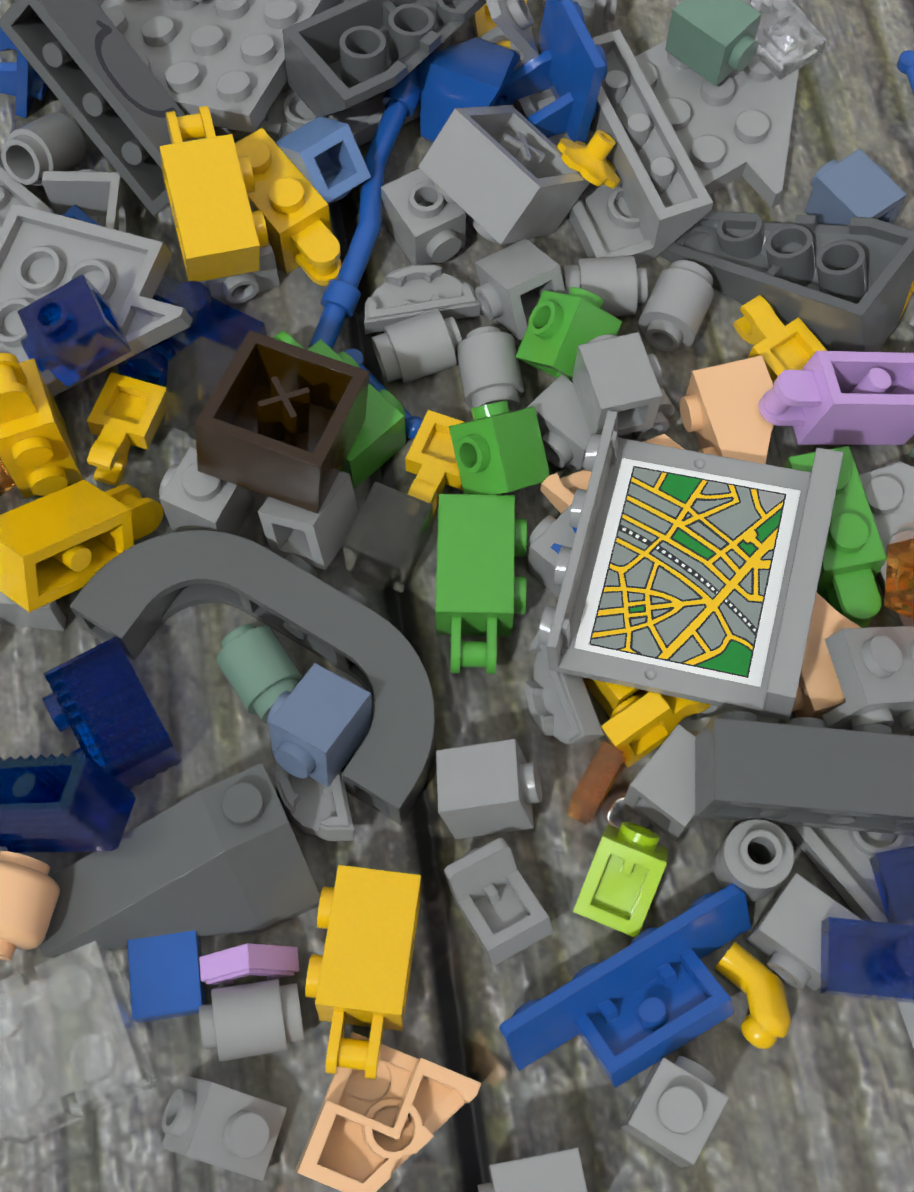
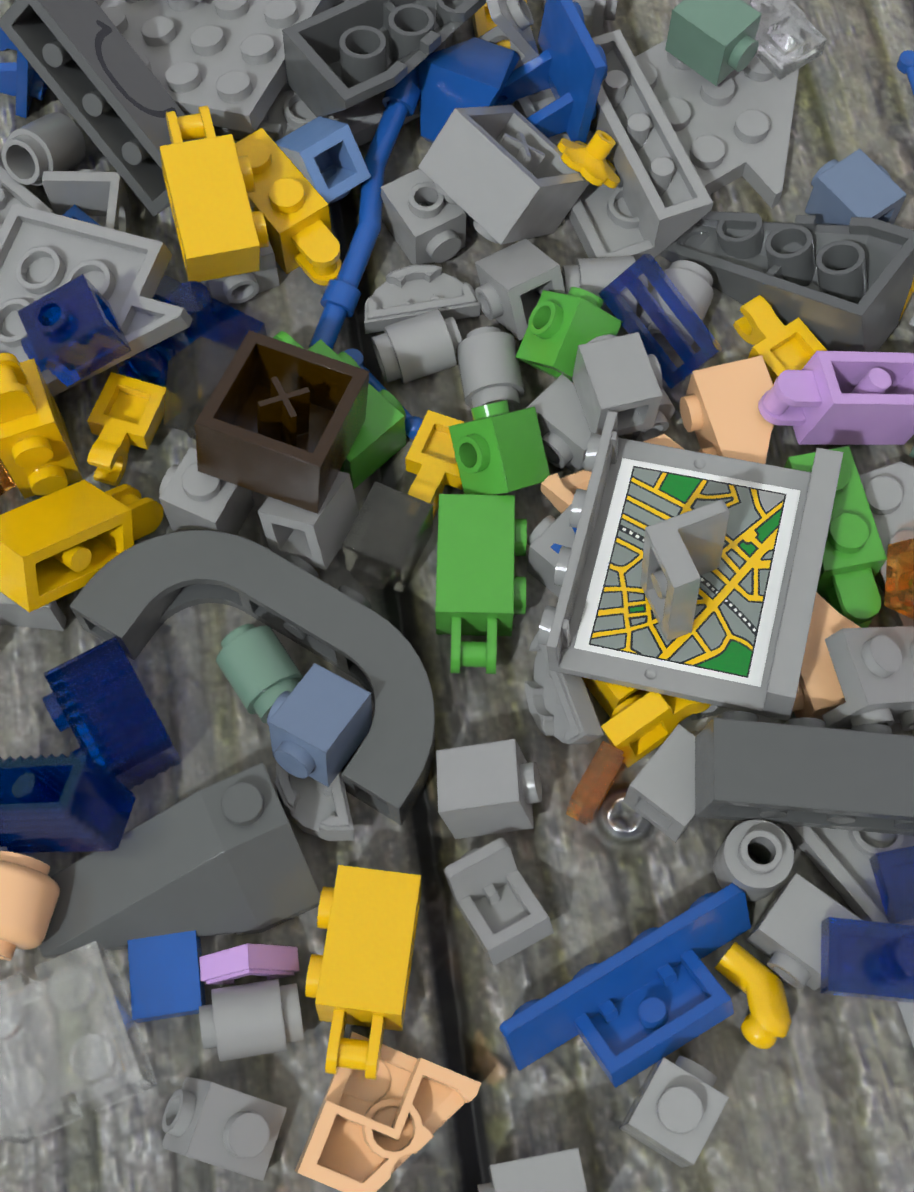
lime bracket [573,821,668,938] -> none
none -> clear blue tile [598,254,723,389]
none -> light grey panel [640,500,730,641]

